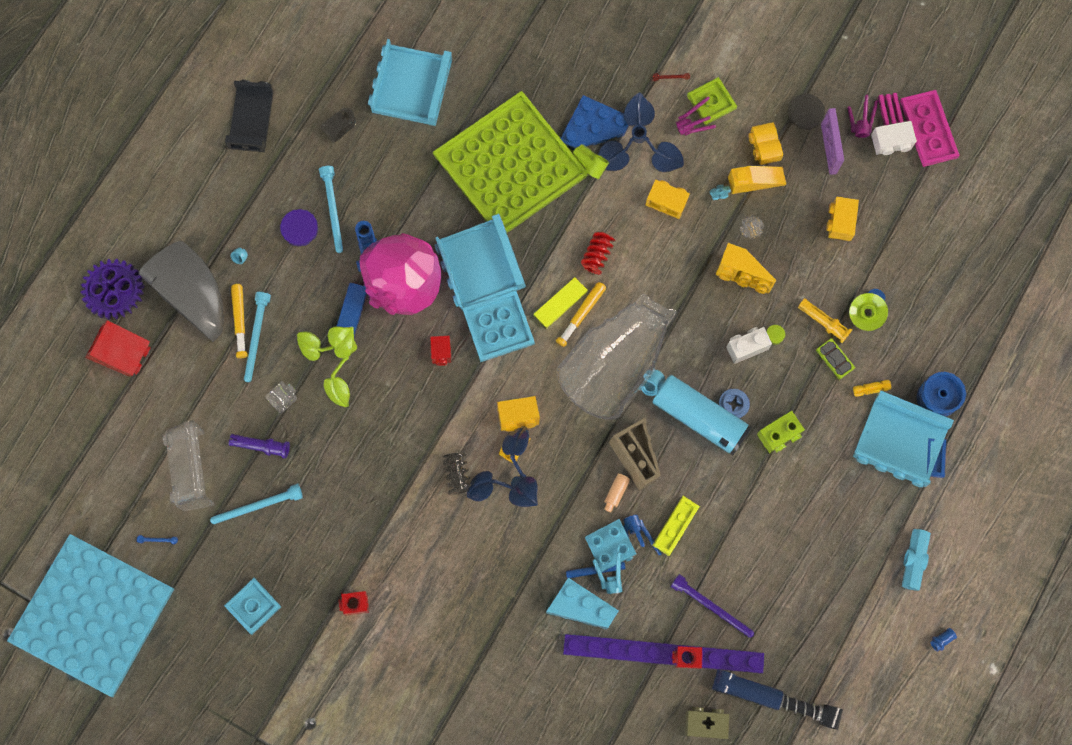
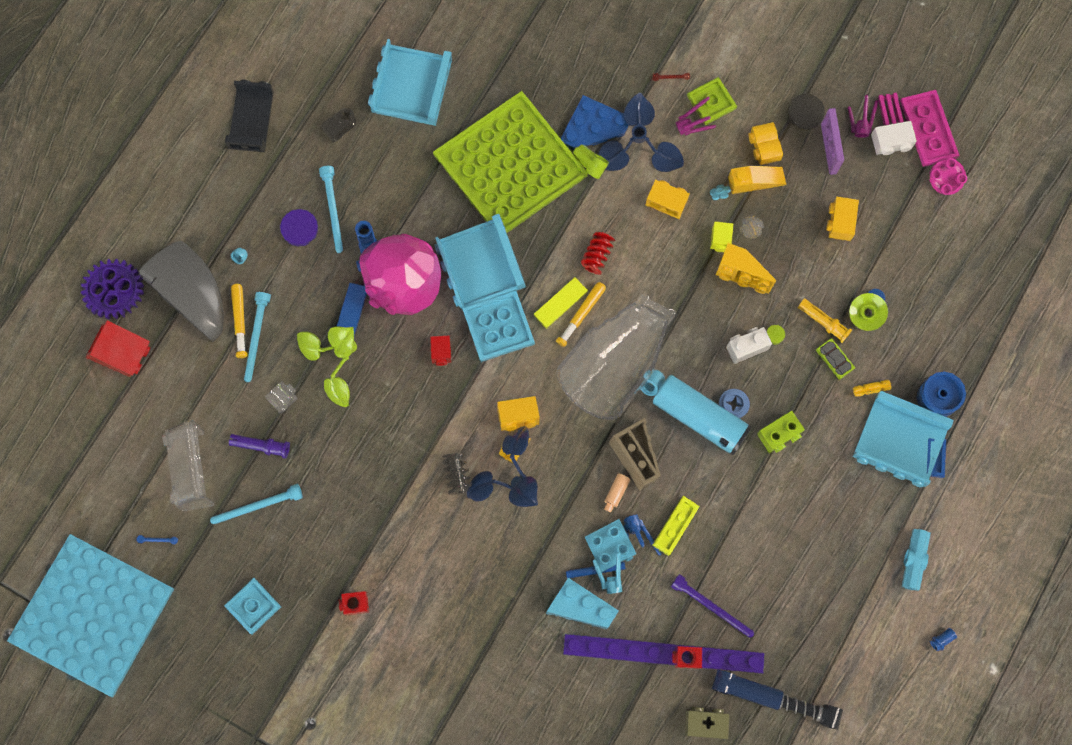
none -> neon yellow brick [710,222,733,252]
none -> dark pink dish [930,158,967,195]

